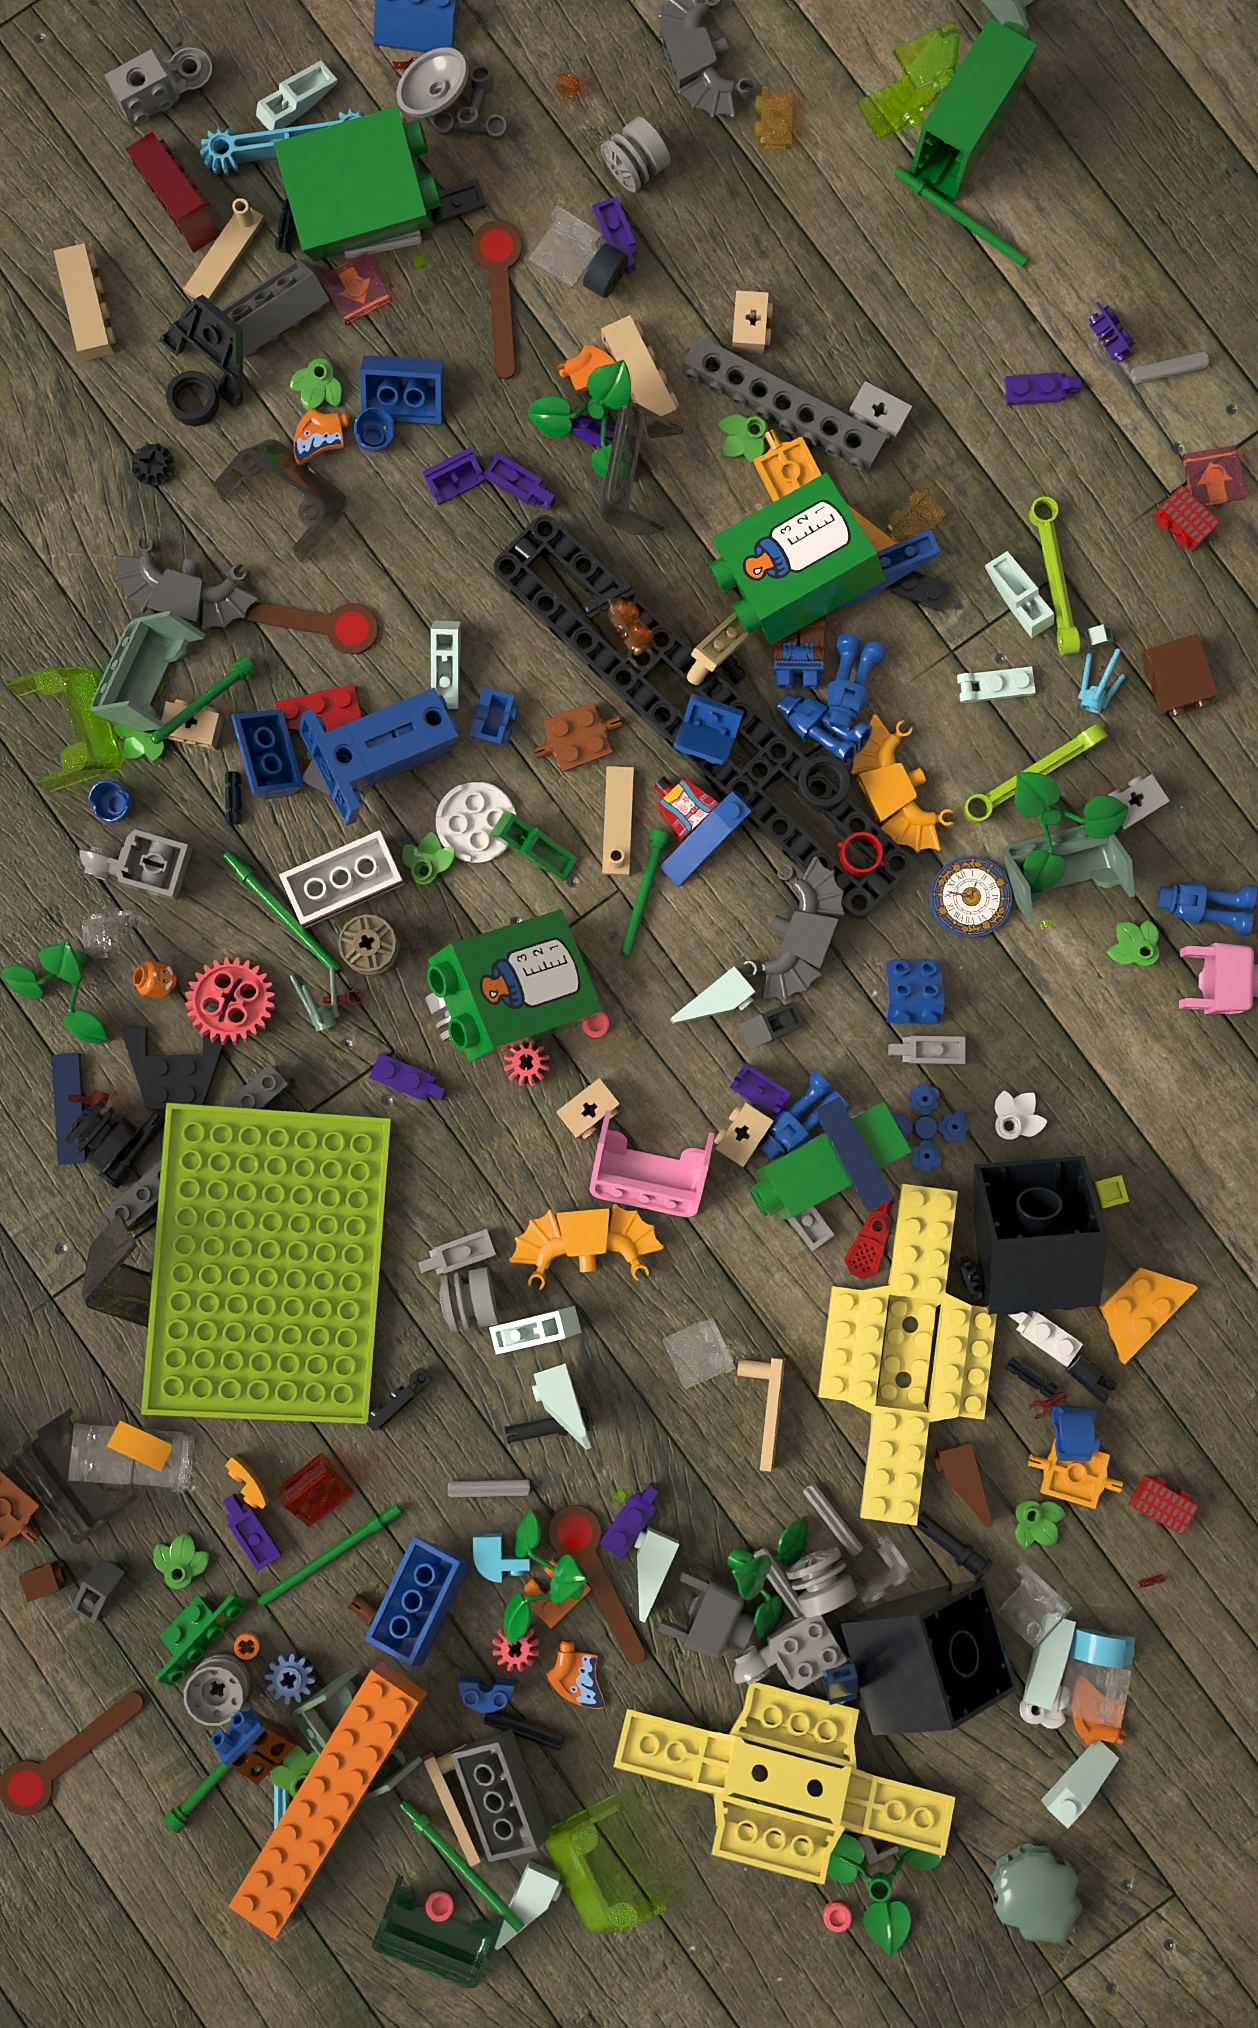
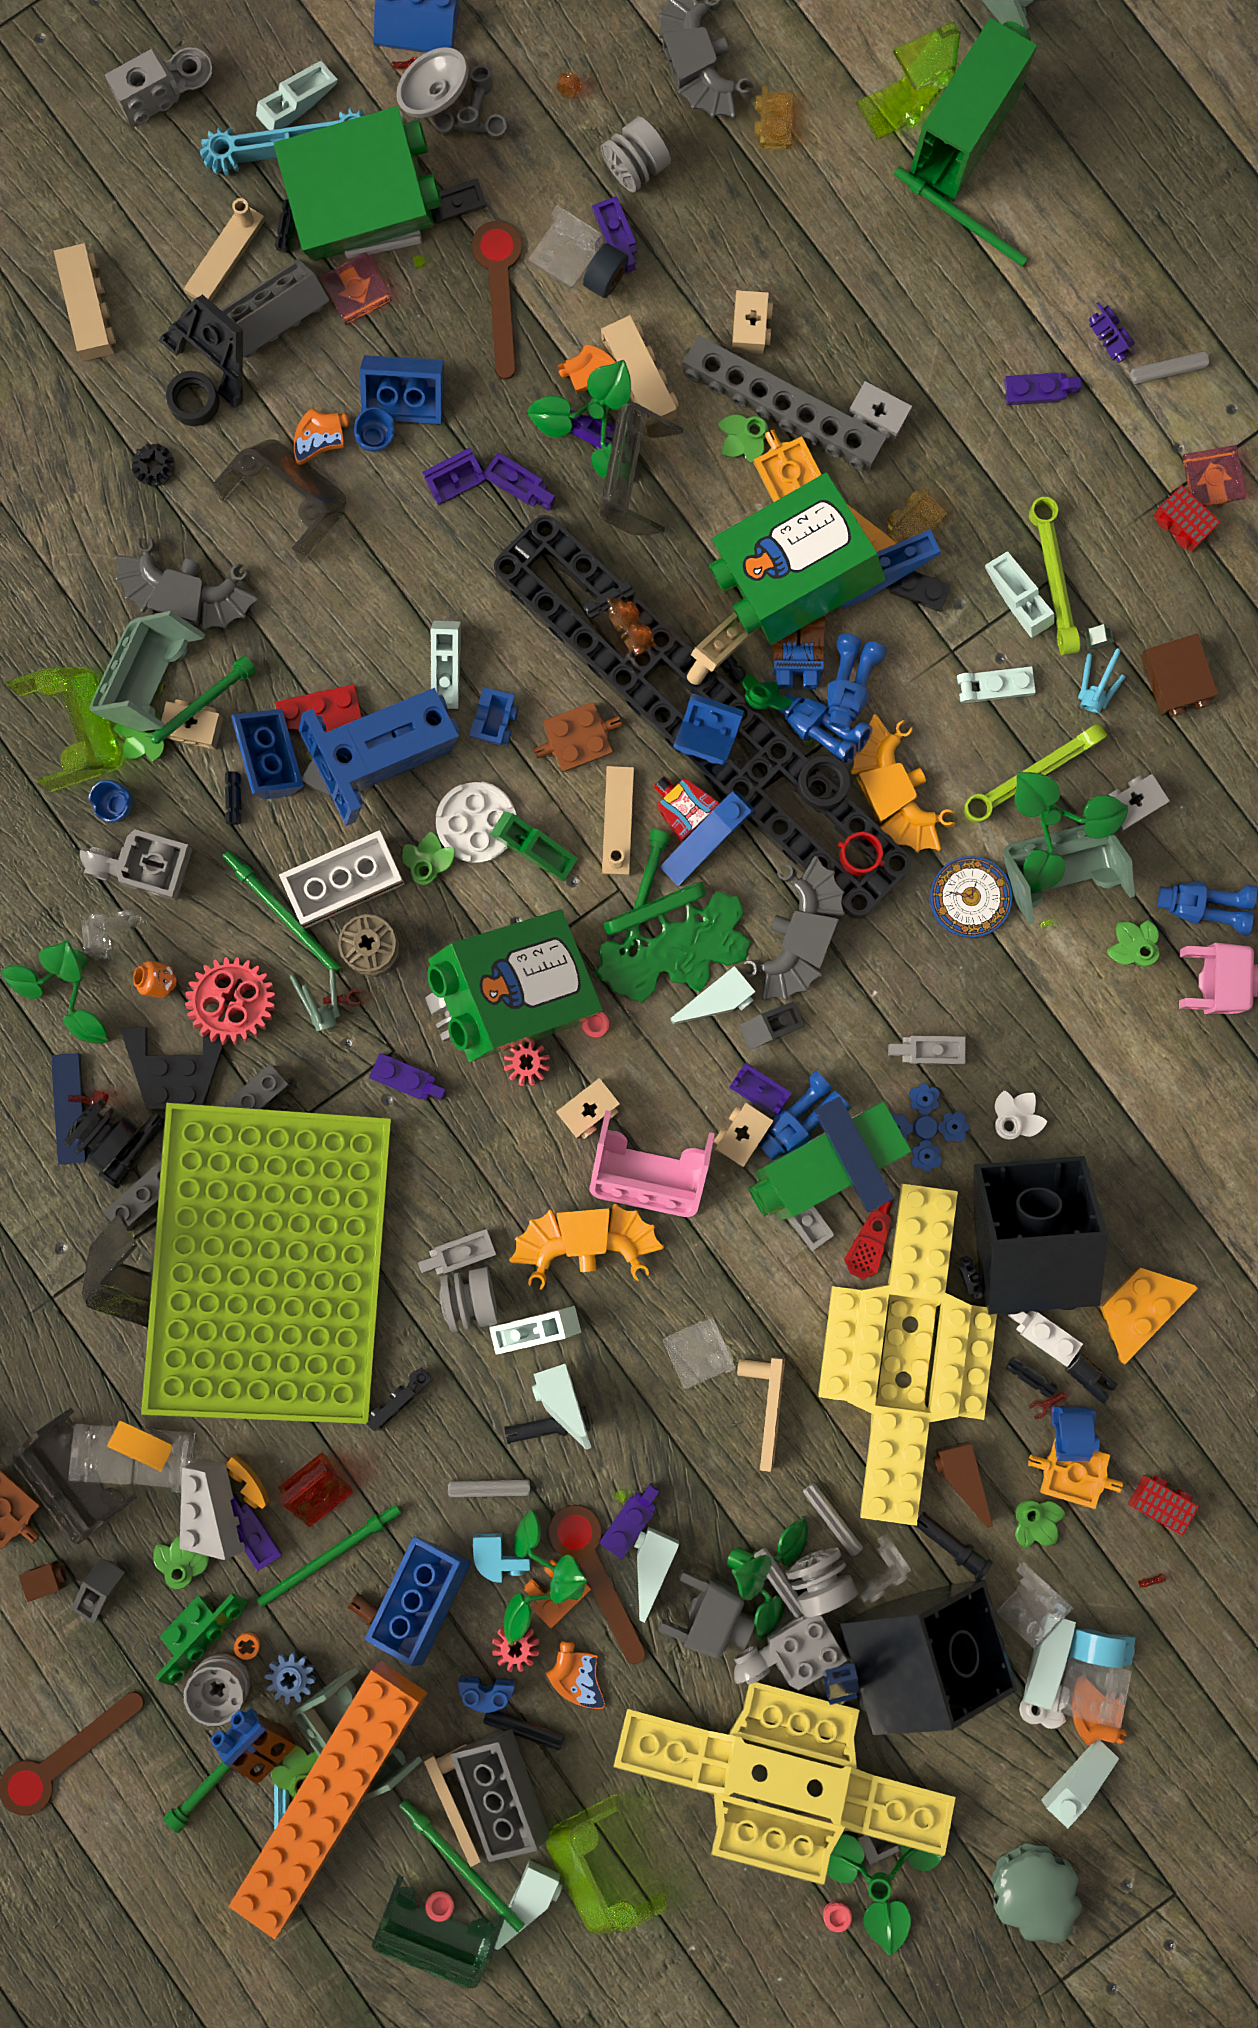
dark red wedge [126,132,219,253] -> none
reddish brown piece [238,602,378,655] -> none
bright green plate [290,358,342,411] -> none
blue bracket [886,960,945,1025] -> none
neon yellow tile [1093,1175,1129,1209] -> none
none -> light grey wedge [180,1459,246,1560]
none -> green plant [595,882,750,1003]
none -> green plate [742,674,793,710]

